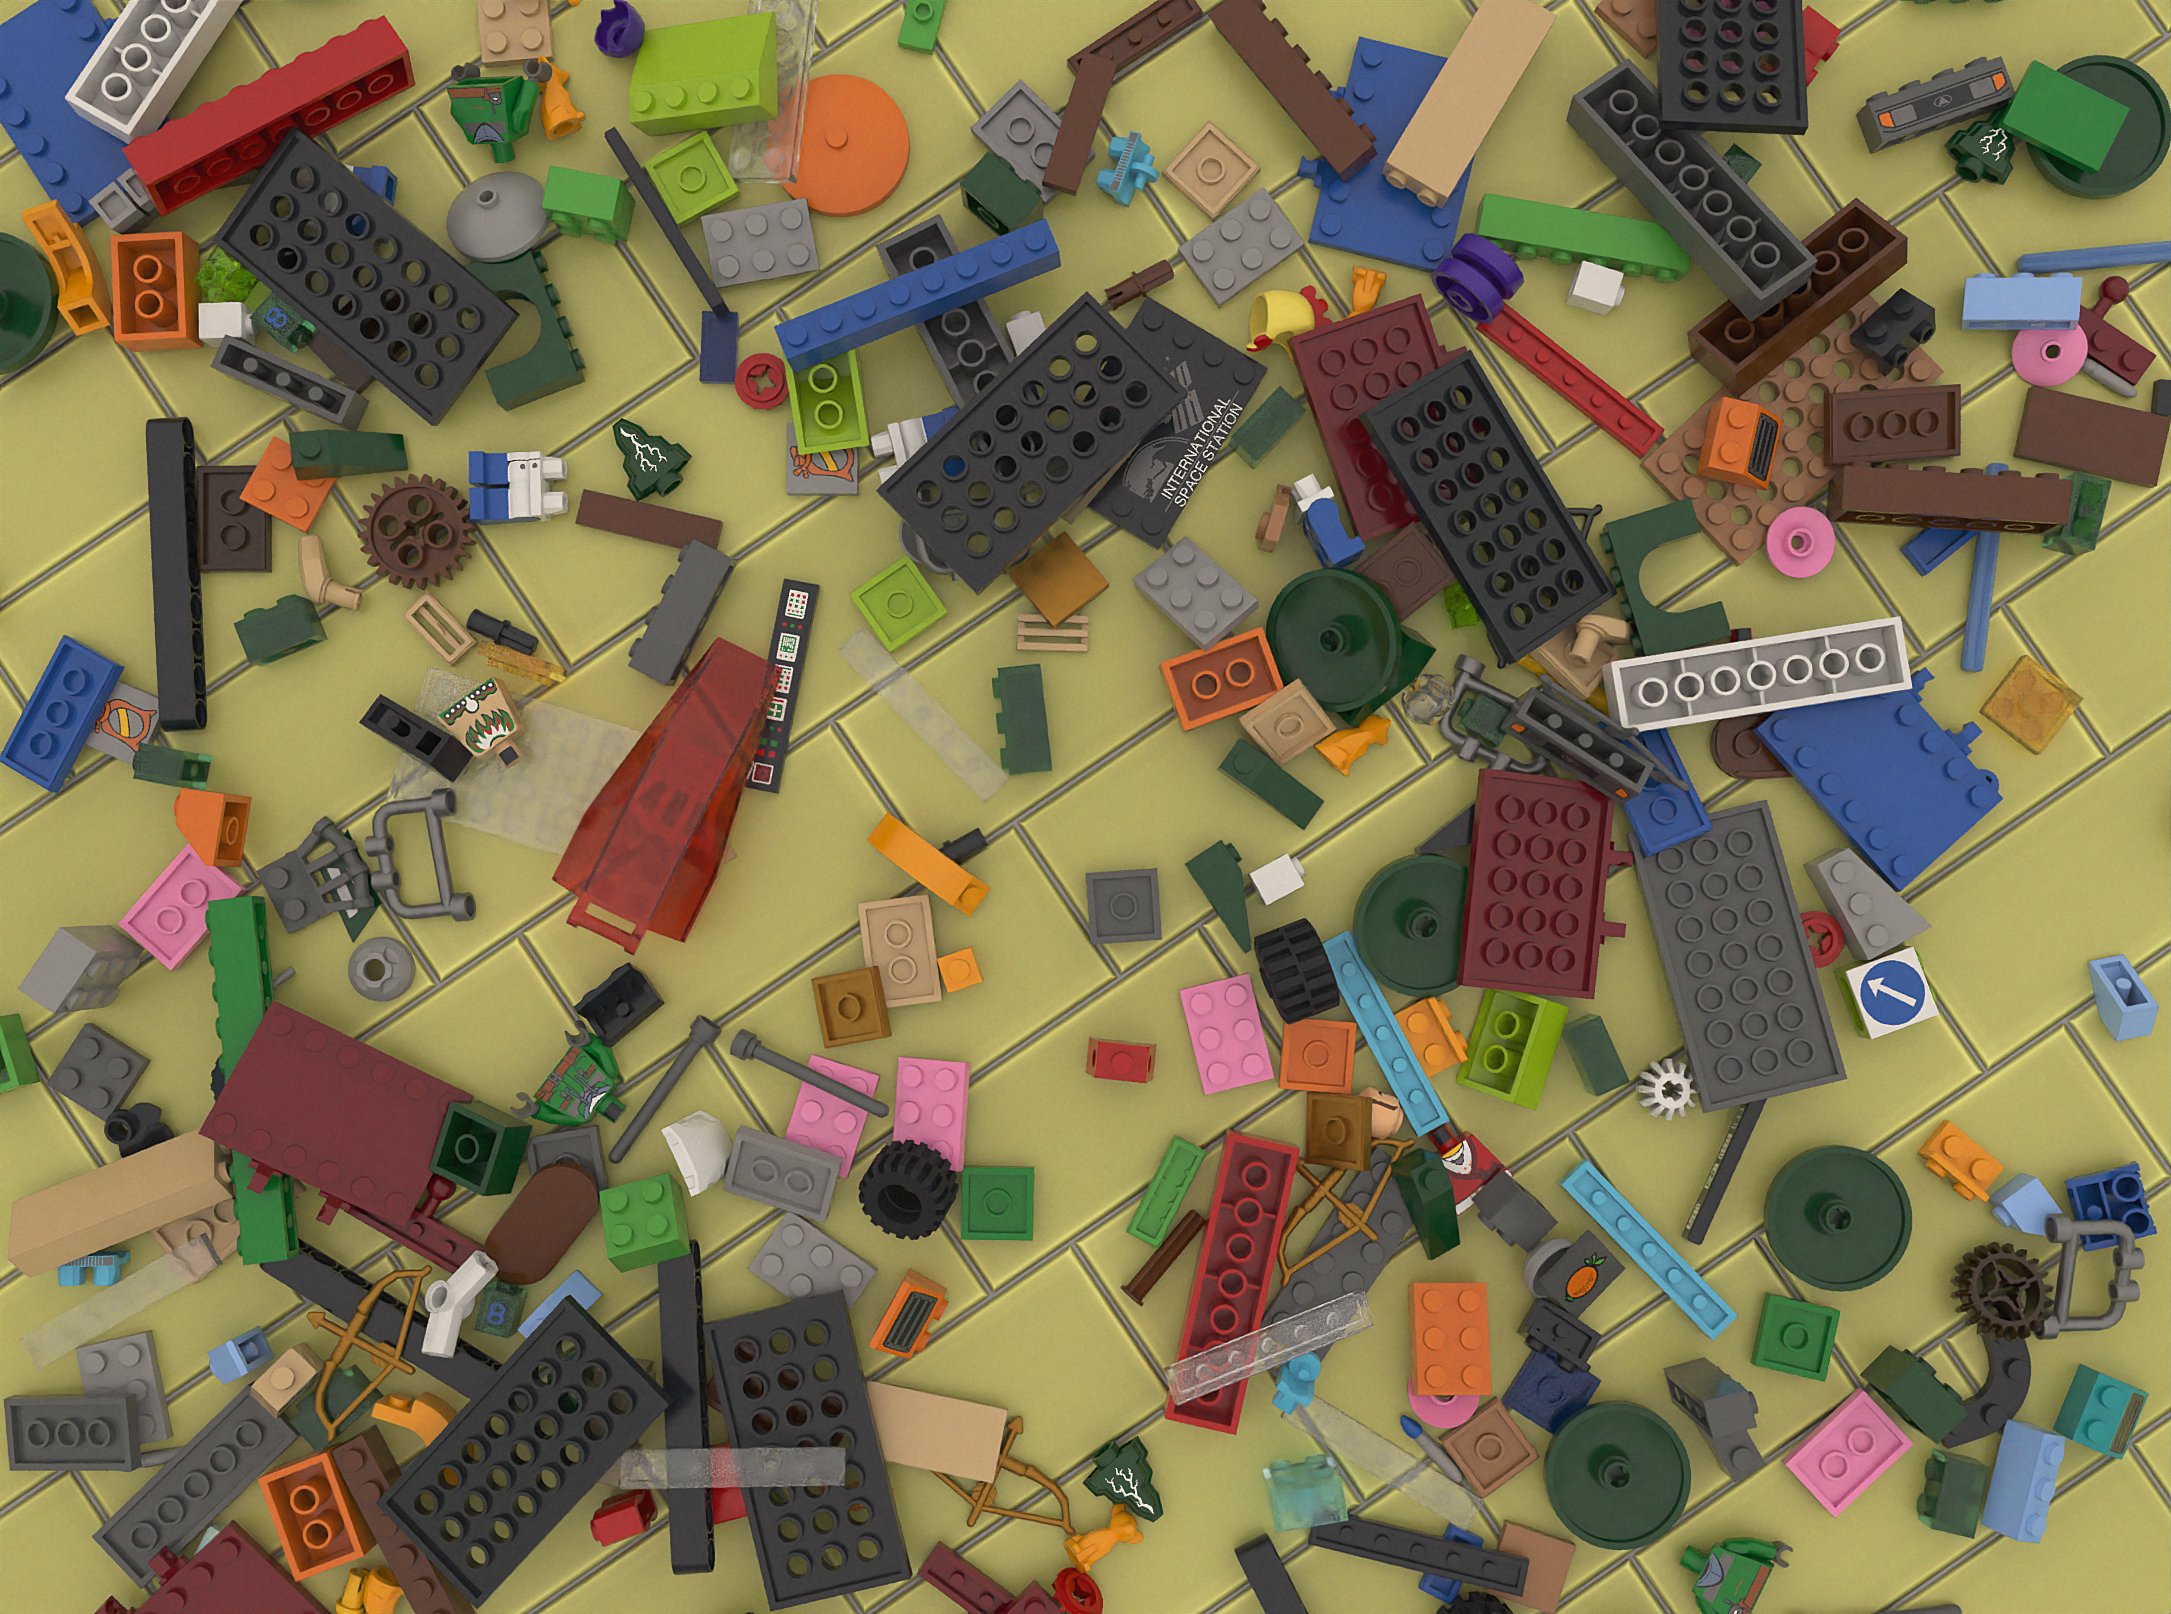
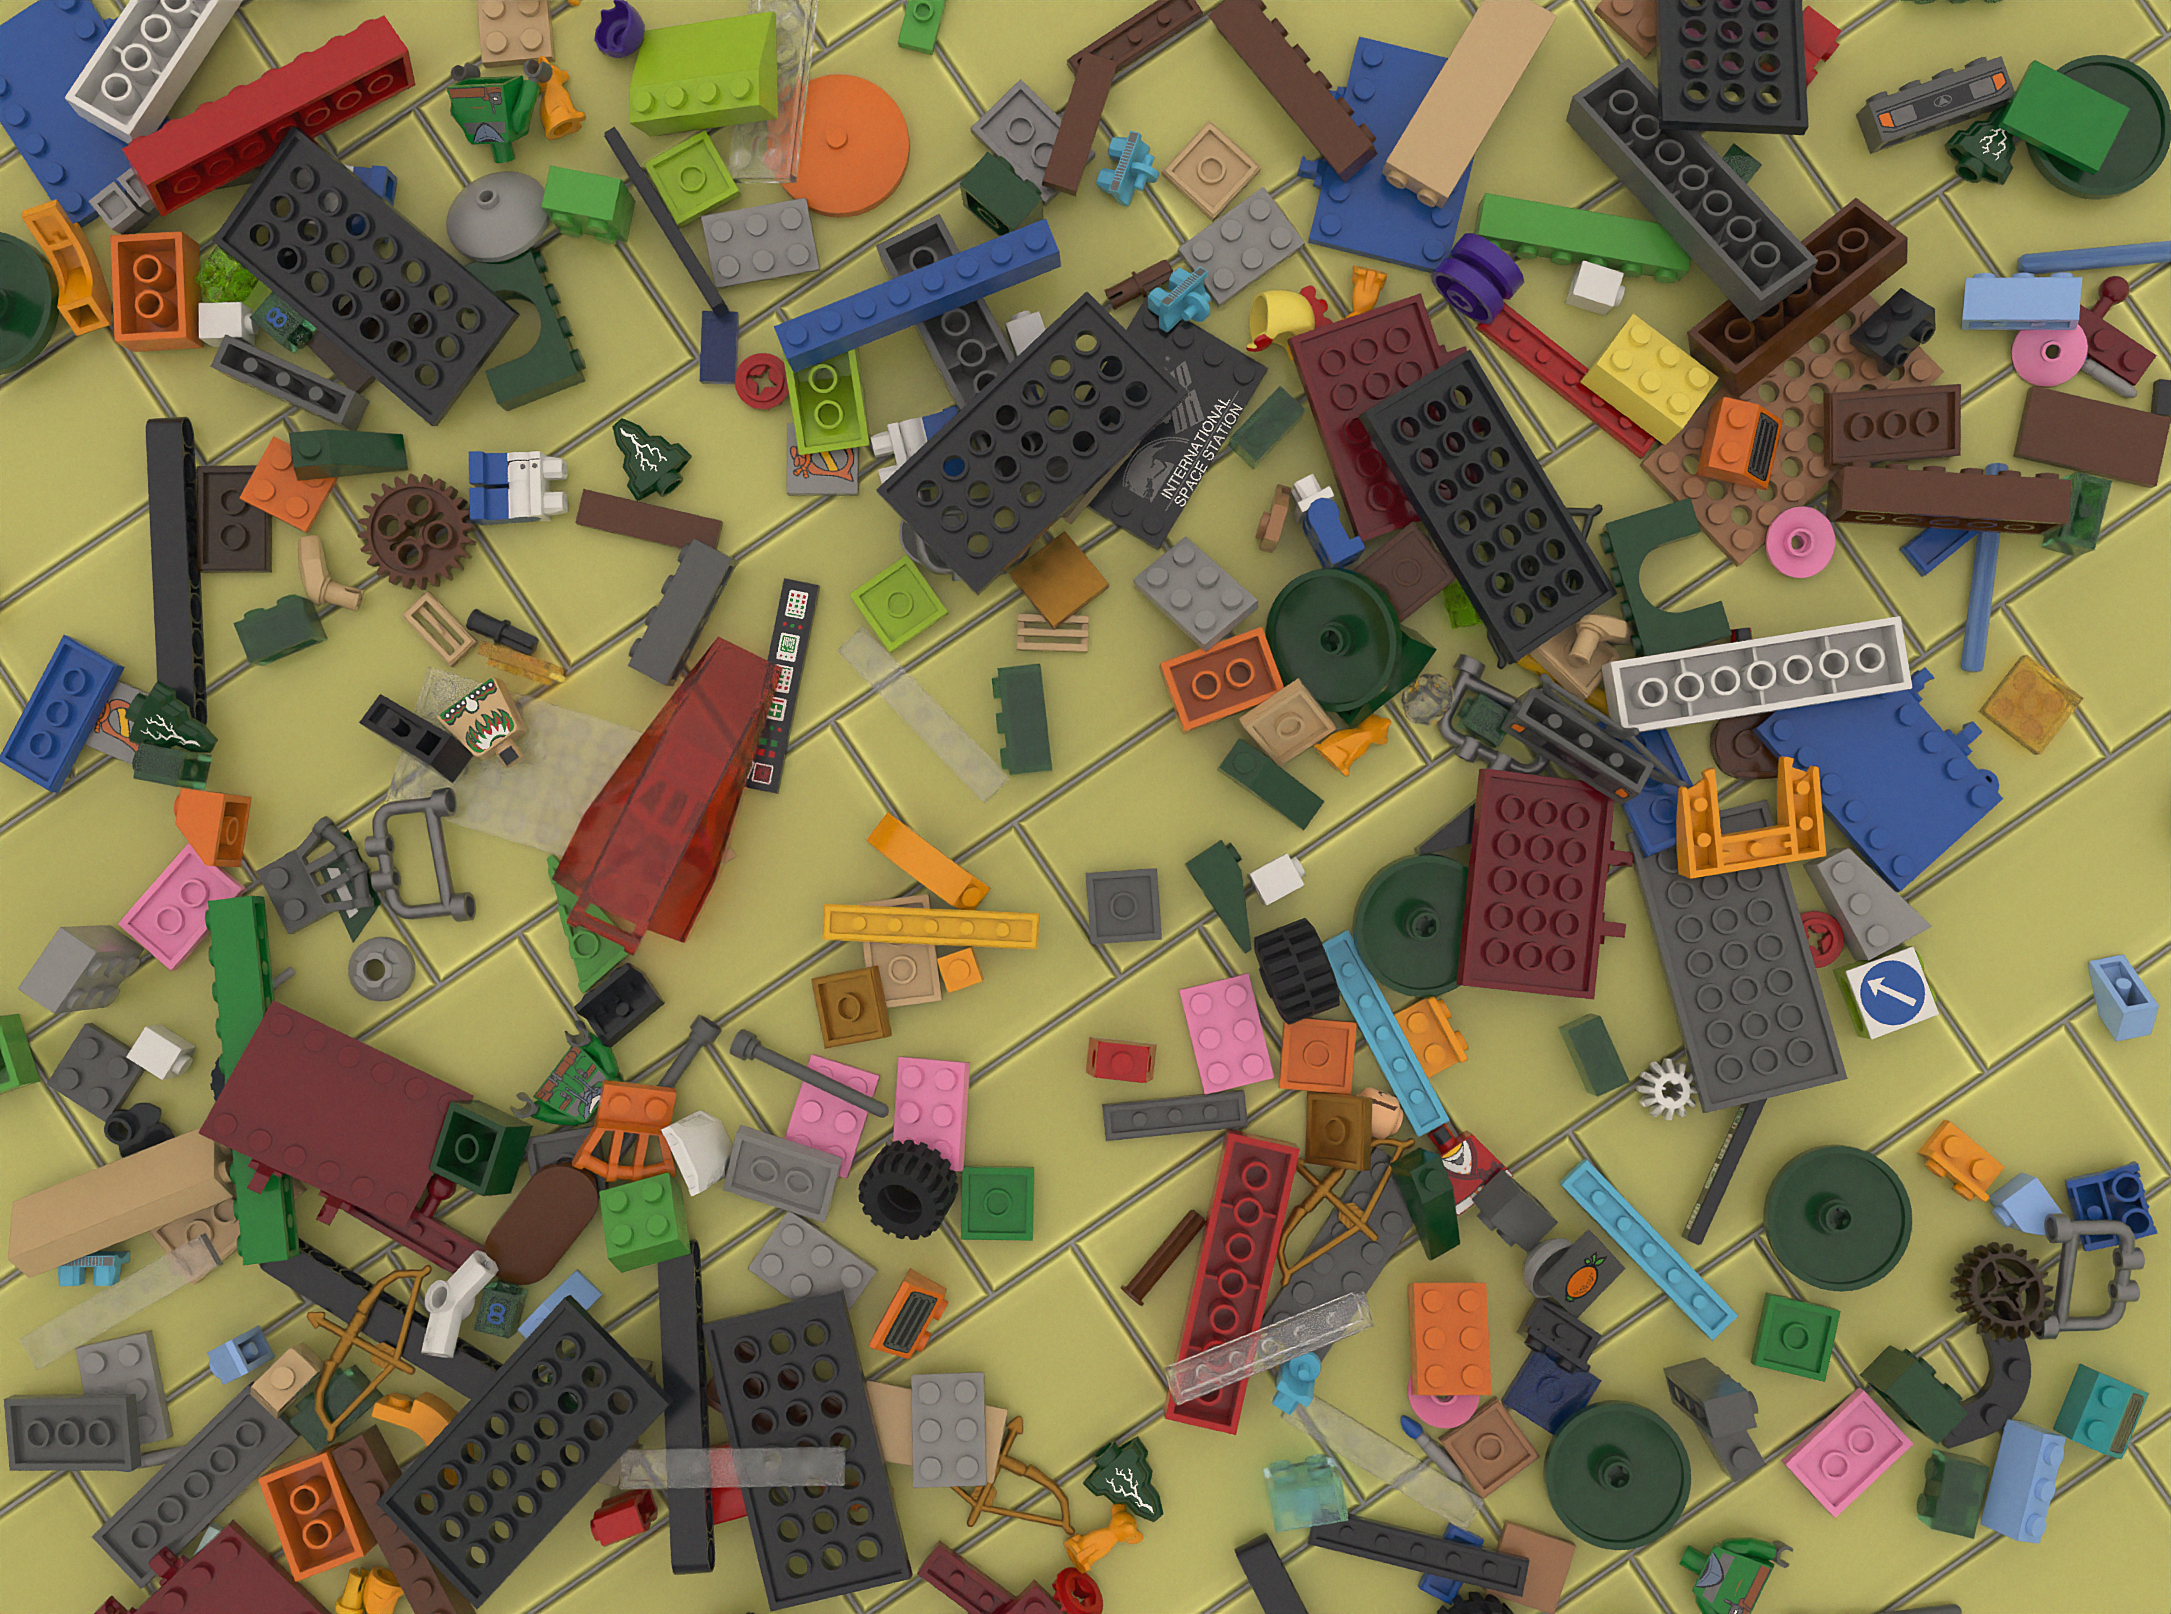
black pin [938,827,988,865] -> none
bright green plate [1126,1135,1207,1248] -> none
lime slope [1456,988,1570,1110] -> none
none -> dark green rock [125,681,218,753]
none -> white brick [126,1024,196,1080]
none -> bright green wing [546,855,637,993]
none -> orange plate [572,1080,677,1183]
none -> yellow tile [822,904,1040,949]
none -> light grey plate [911,1372,987,1488]
none -> dark grey tile [1102,1090,1248,1141]
none -> medium azure hips [1148,267,1211,332]
none -> light yellow brick [1580,314,1719,445]
none -> light orange wedge [1676,756,1826,879]

